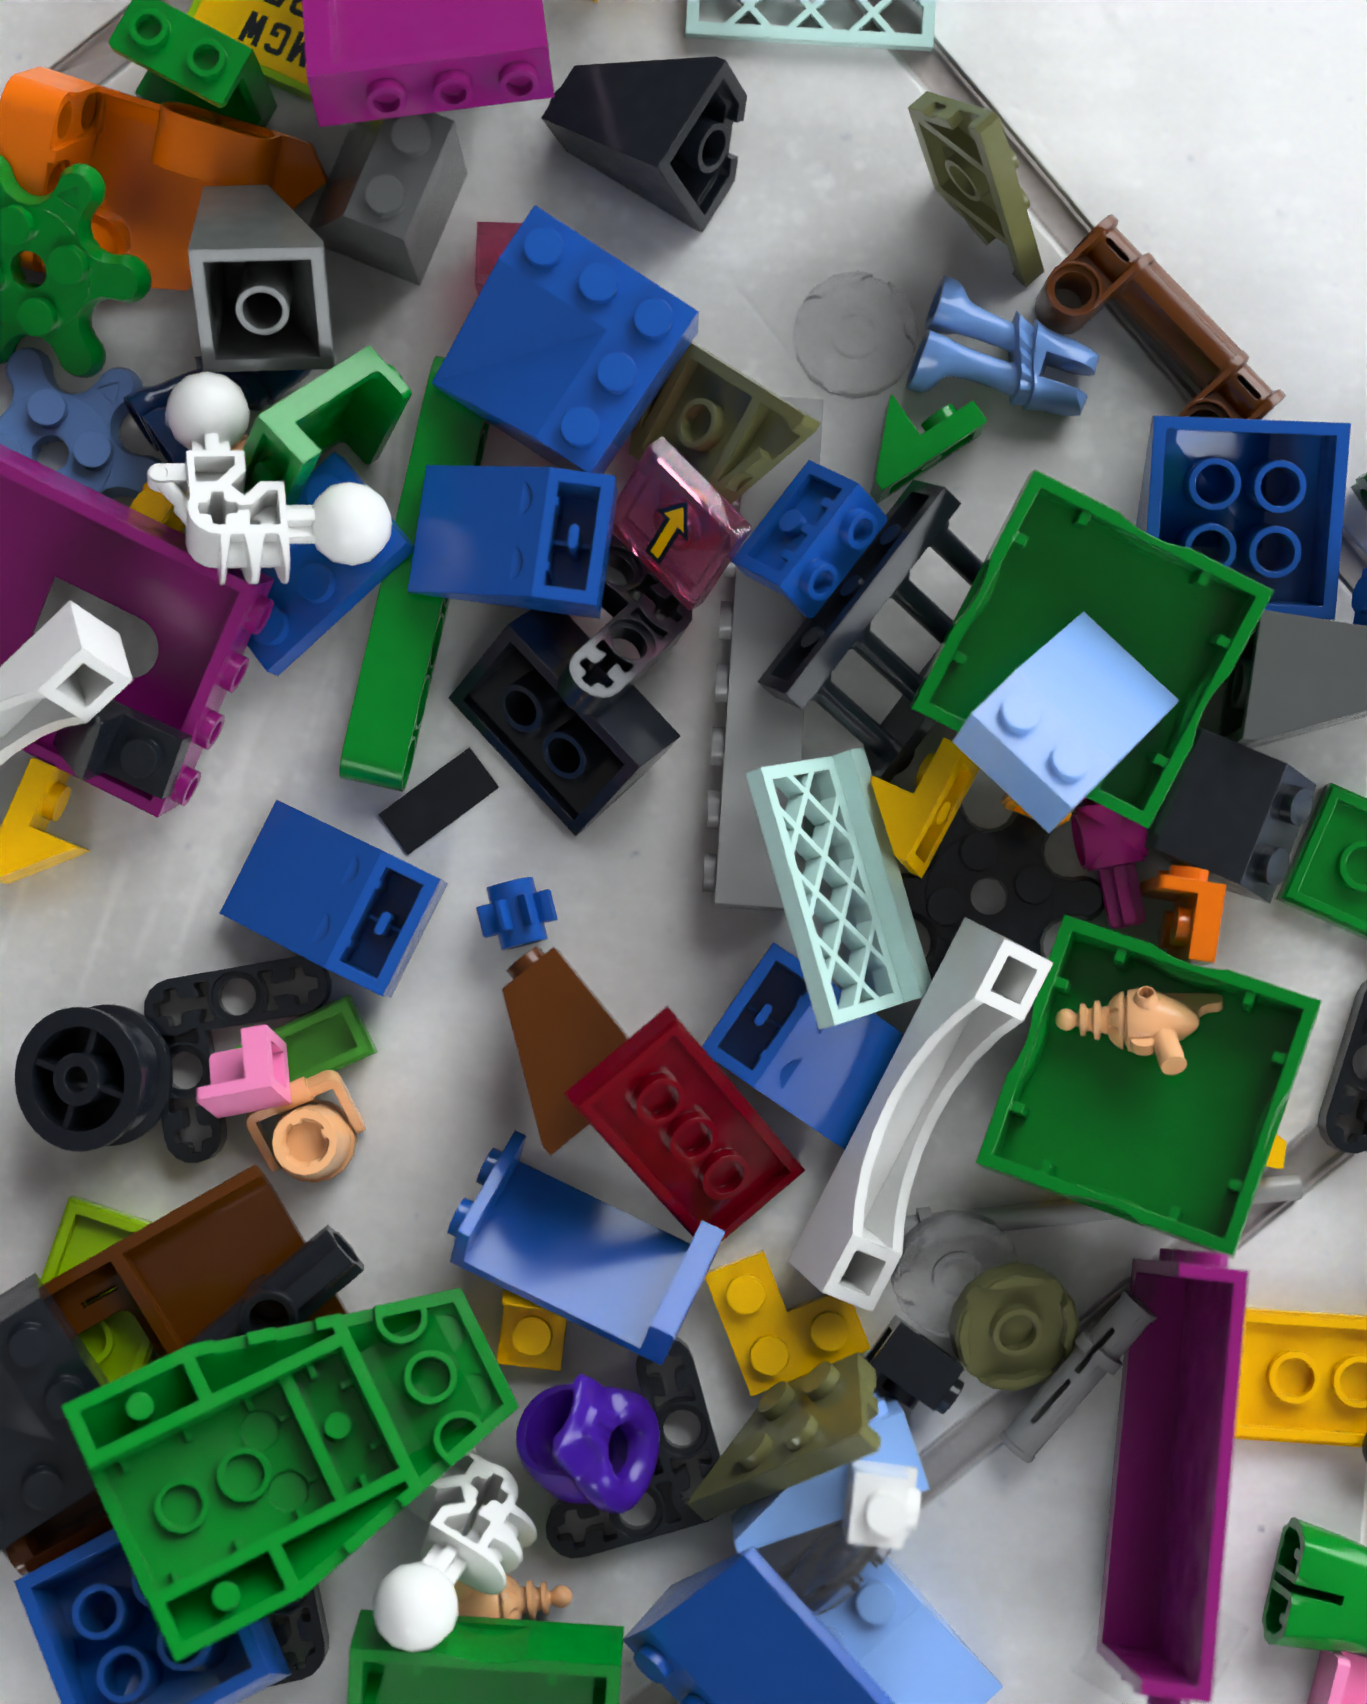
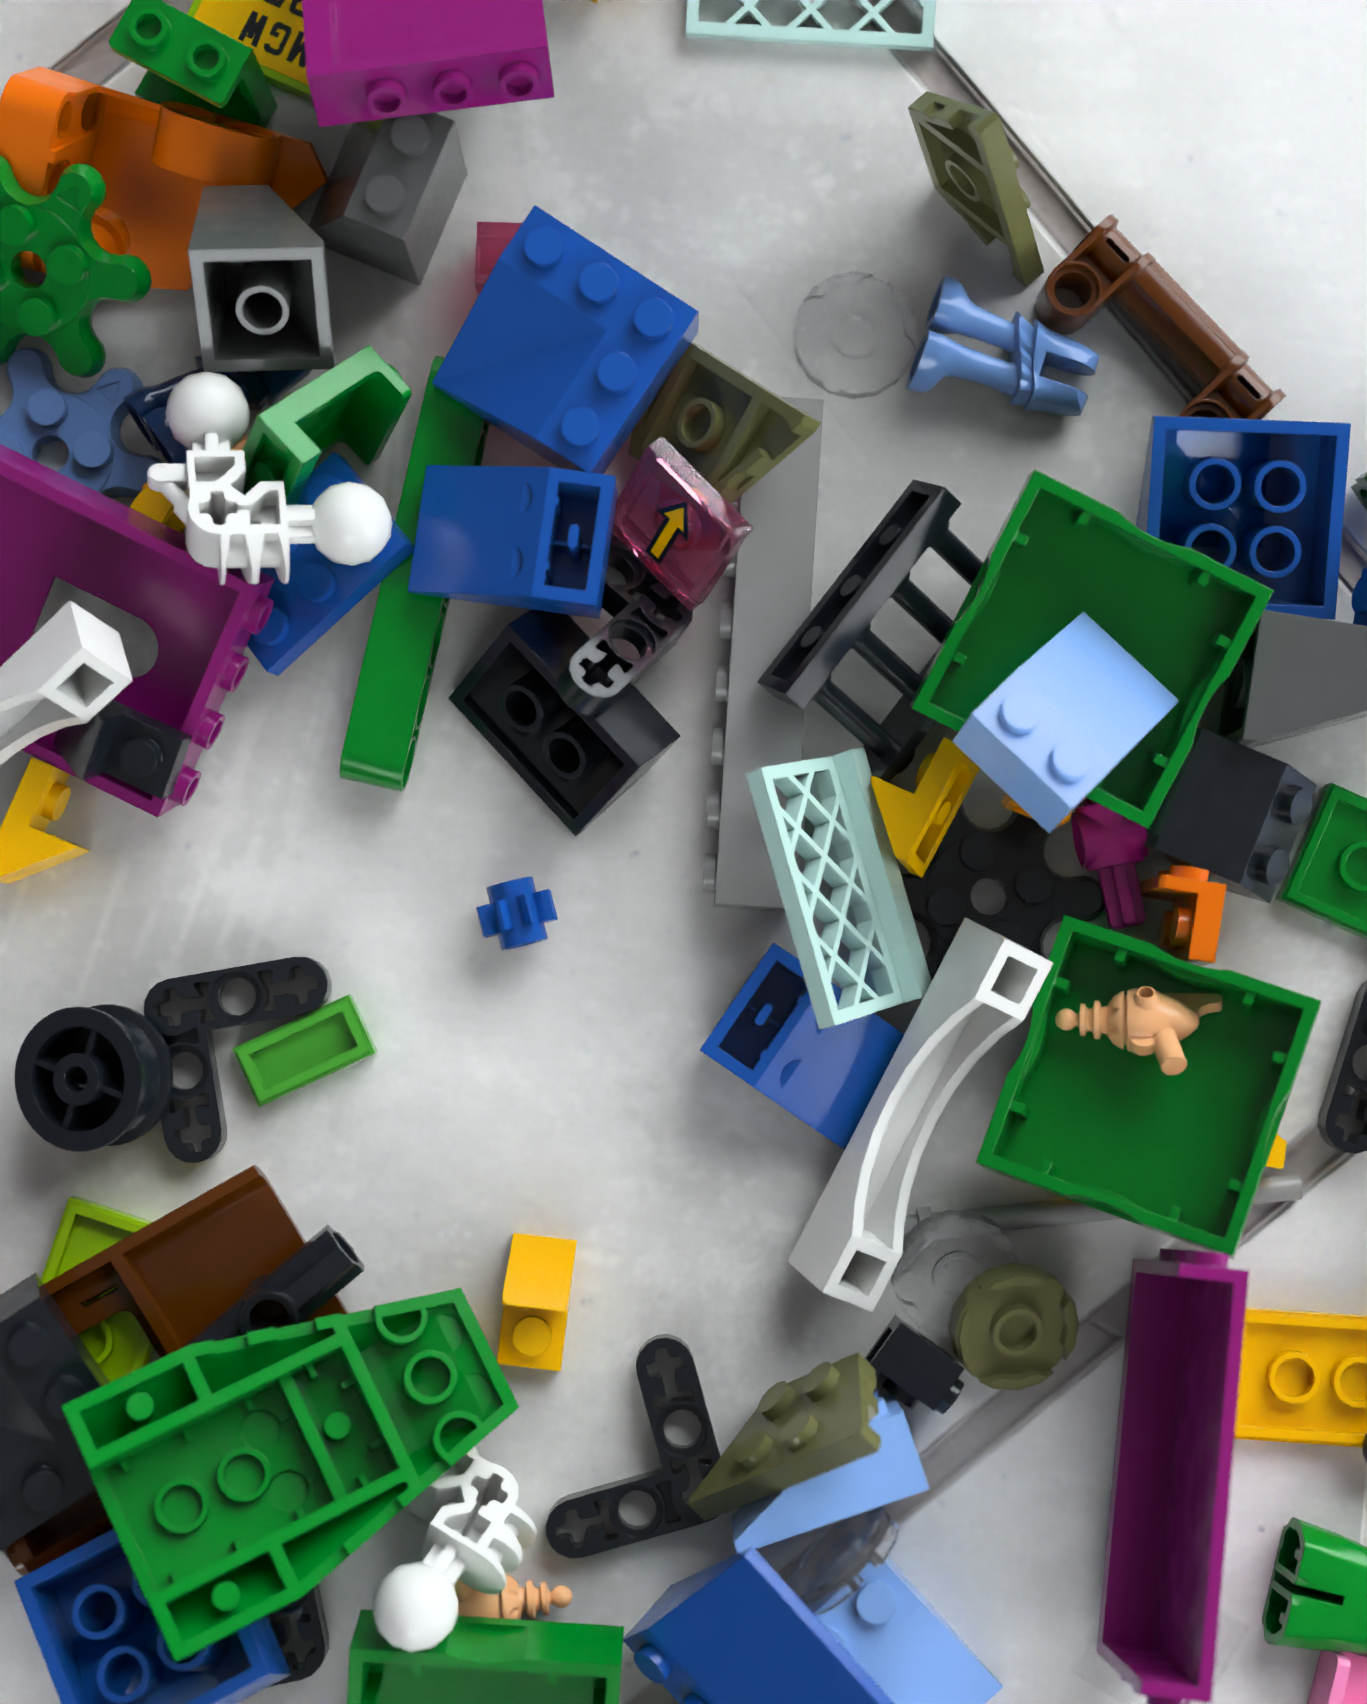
bright pink panel [196,1024,291,1119] -> none
blue slope [219,799,448,997] -> none
light nougat piece [246,1070,366,1183] -> none
black sticker [378,747,499,855] -> none
blue panel [447,1130,726,1366] -> none
reddish brown slope [502,946,630,1156] -> none
dark purple piece [516,1374,660,1514] -> none
black slope [541,56,747,232] -> none
dark red tile [564,1006,805,1242] -> none
yellow plate [705,1250,871,1397] -> none
blue bracket [731,460,887,619] -> none
white brick [842,1460,920,1550] -> none
green slope [870,395,987,504] -> none
light grey pin [999,1290,1157,1463] -> none

